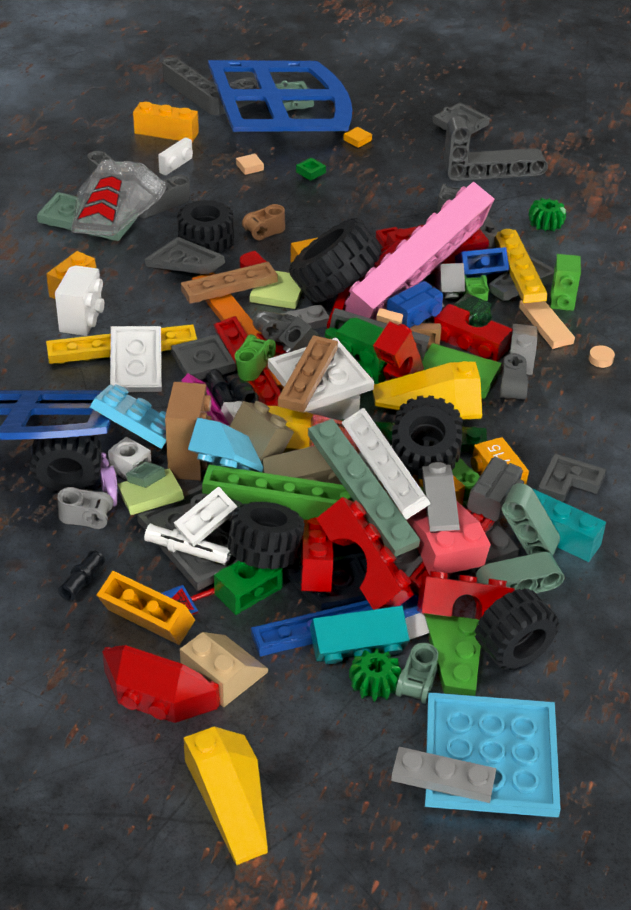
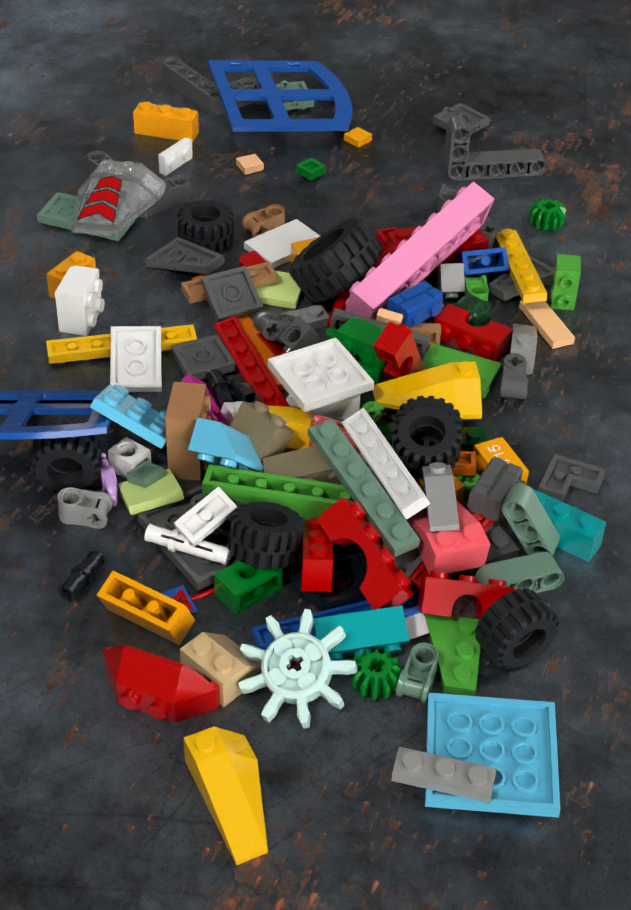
bright green piece [235,334,276,381] -> none
medium nougat plate [278,335,338,413] -> none
light nougat tile [589,345,615,368] -> none
none -> dark grey plate [200,266,263,323]
none -> light aqua gear [238,609,357,729]
none -> white tile [244,219,320,269]
none -> bright green axle [360,401,384,422]
none -> orange tile [452,451,477,476]

